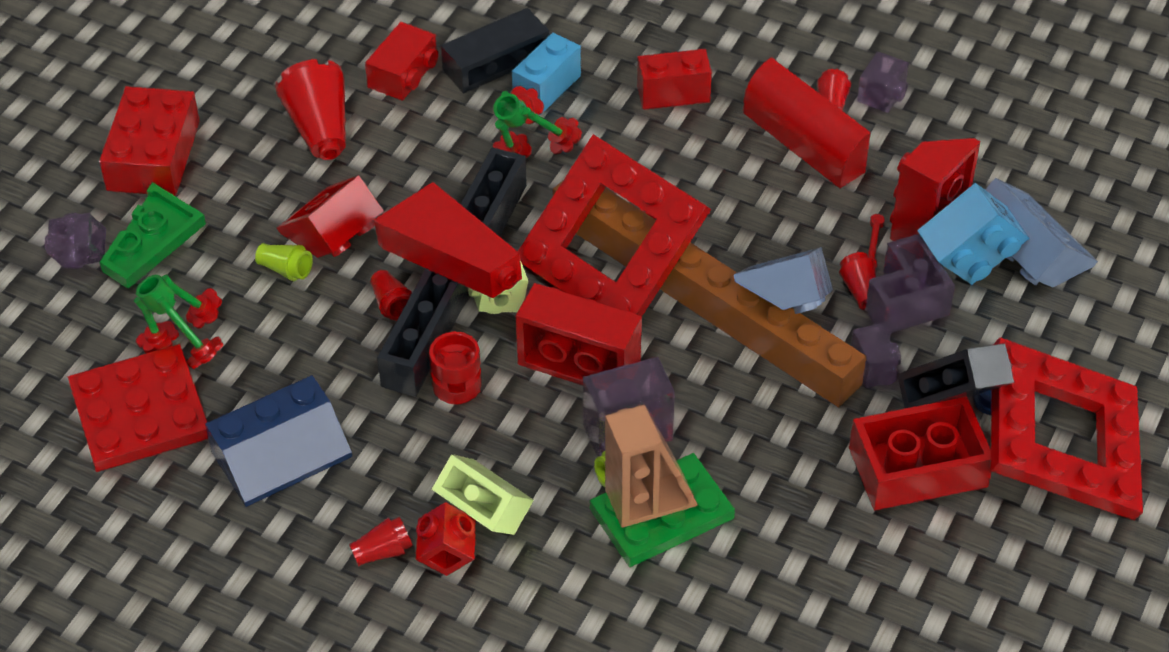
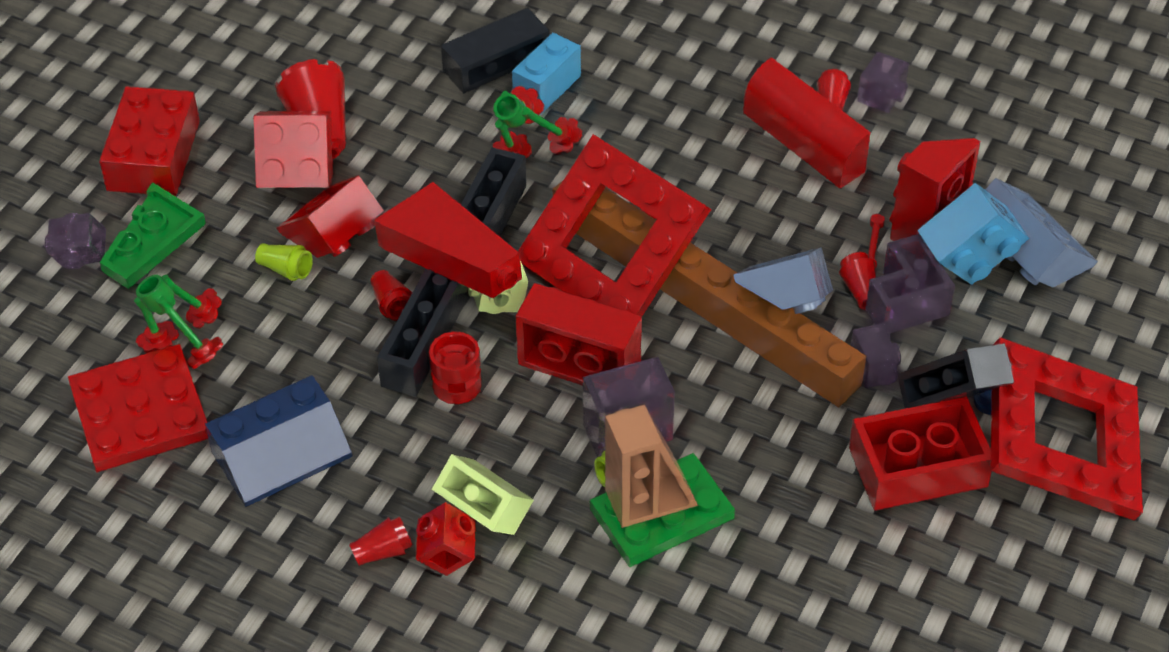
red brick [365,21,439,101] -> none
red brick [637,49,712,110] -> none
none -> brick [254,111,333,188]

